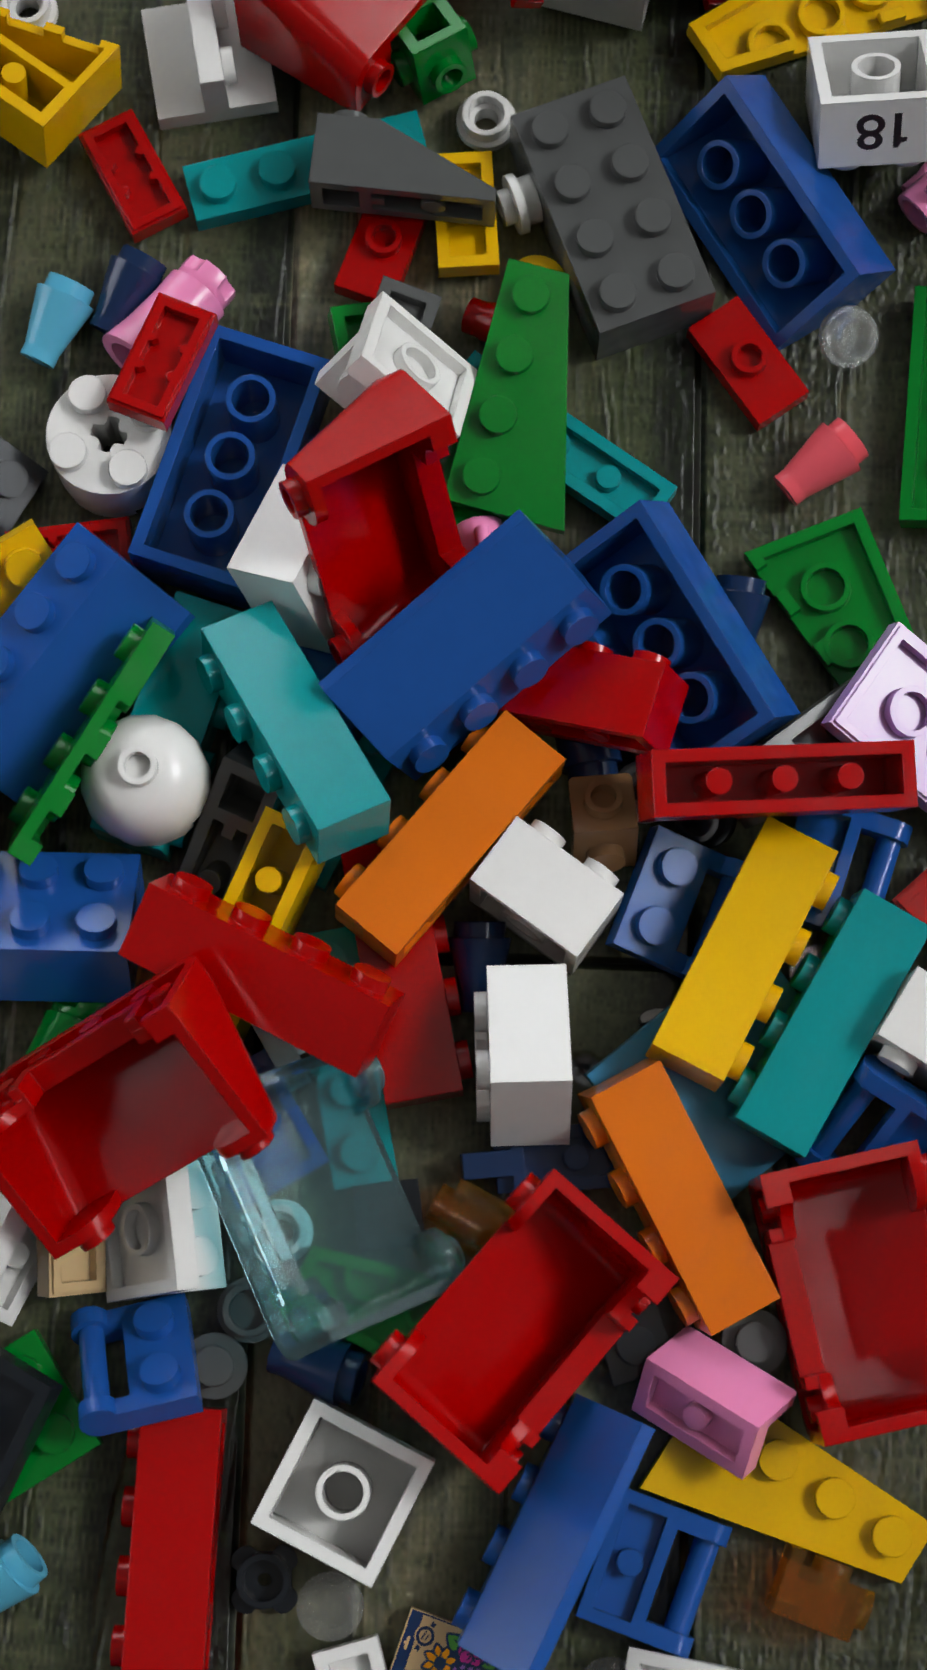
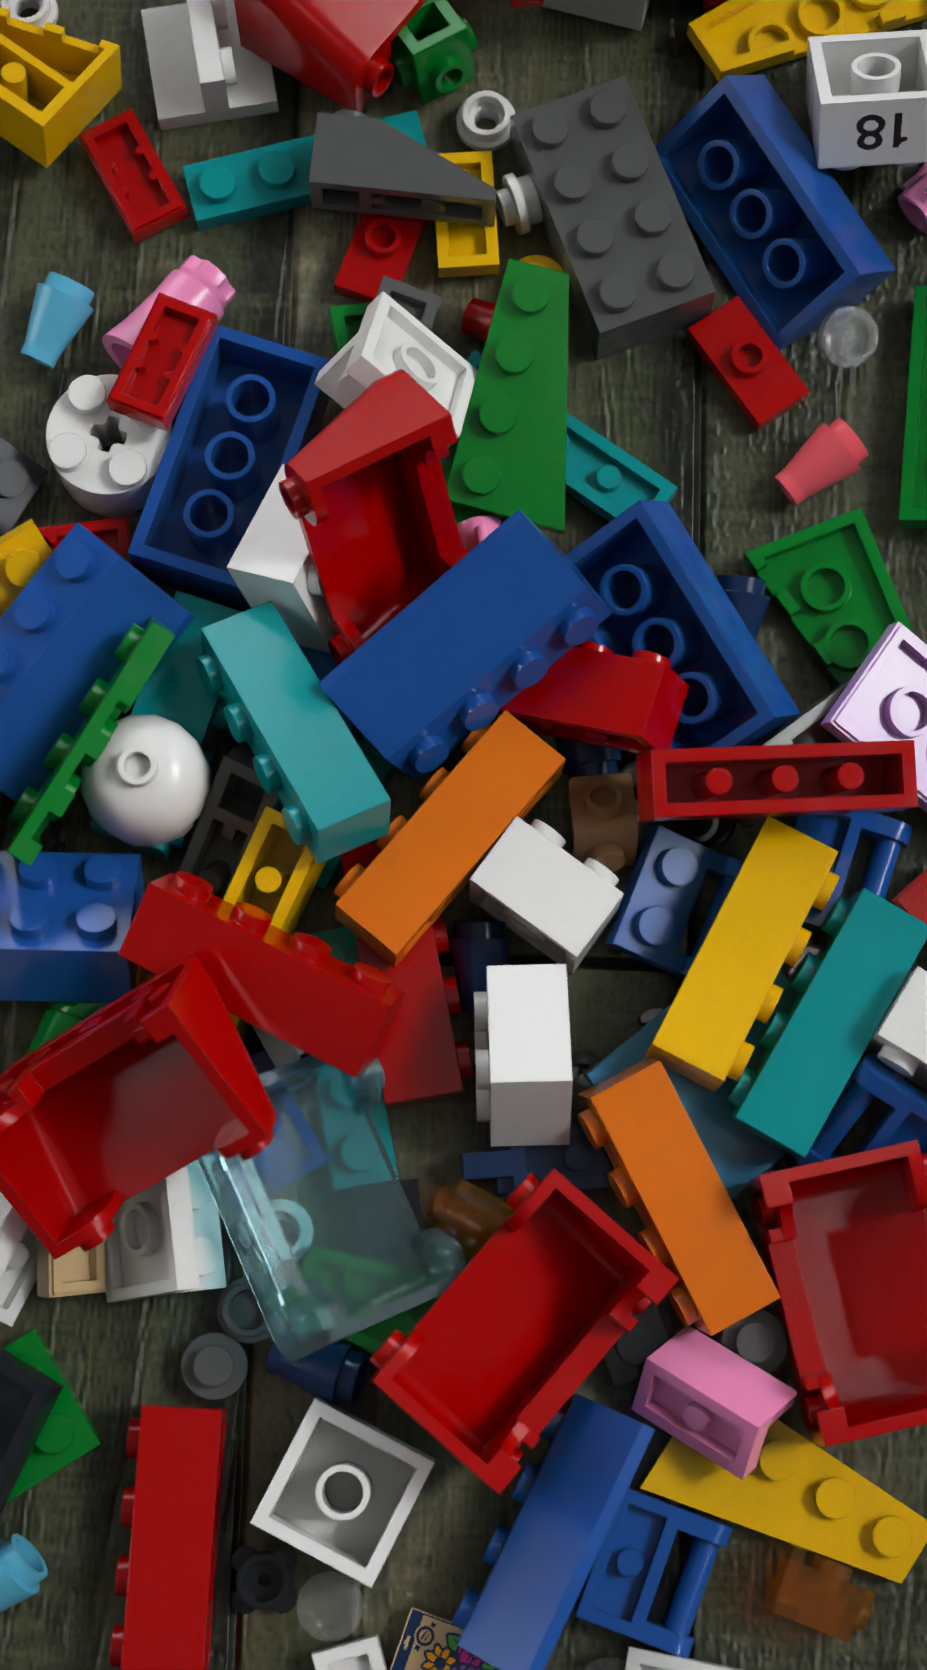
blue plate [70,1293,204,1436] -> none
dark blue cone [89,244,167,334] -> none

